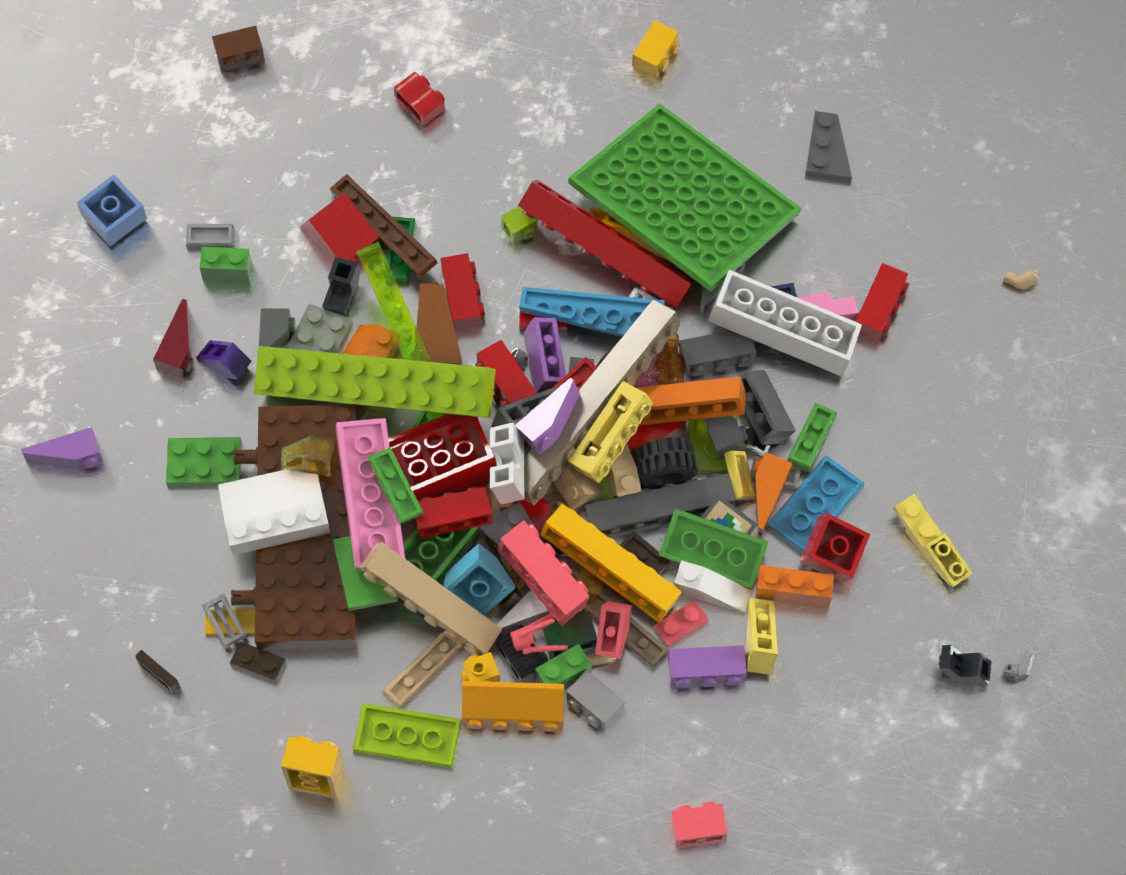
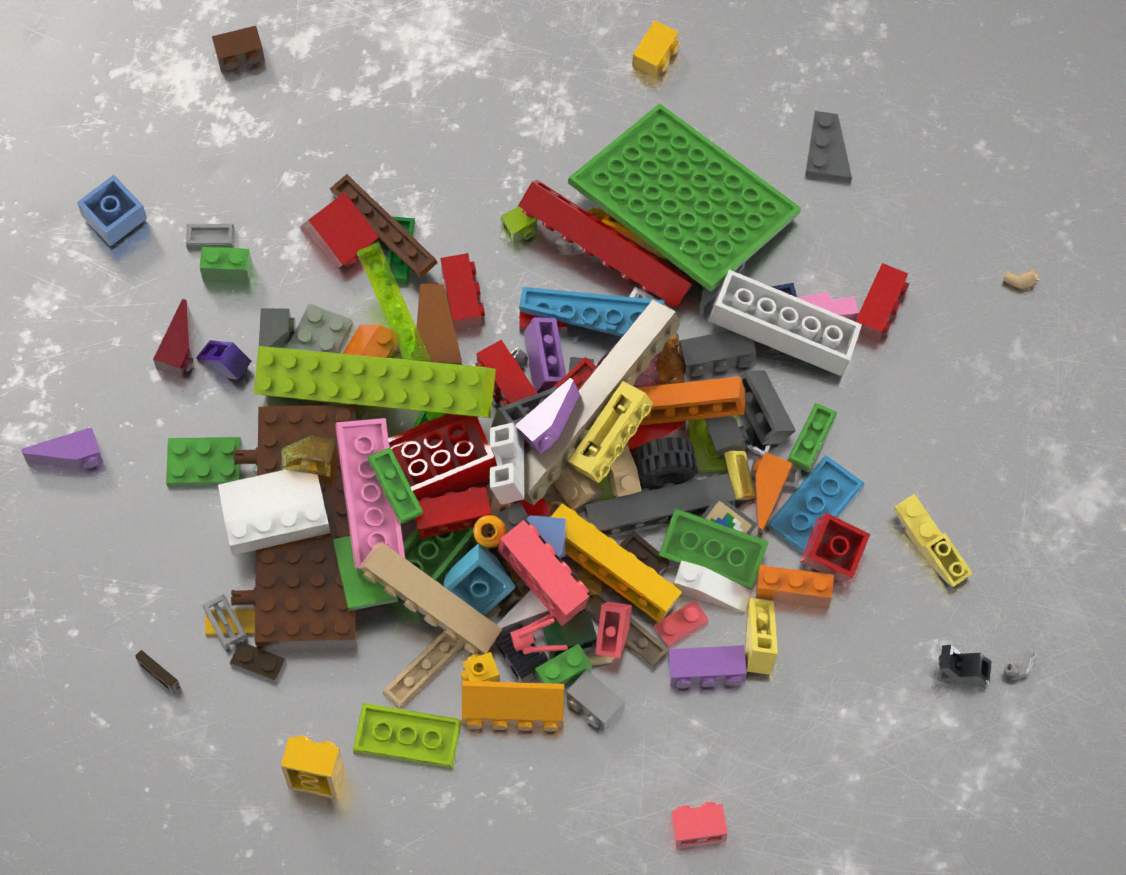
black brick [322,257,360,316] -> none
red brick [393,71,445,126] -> none
none -> light orange head [473,515,508,549]
none -> medium blue slope [527,516,567,559]

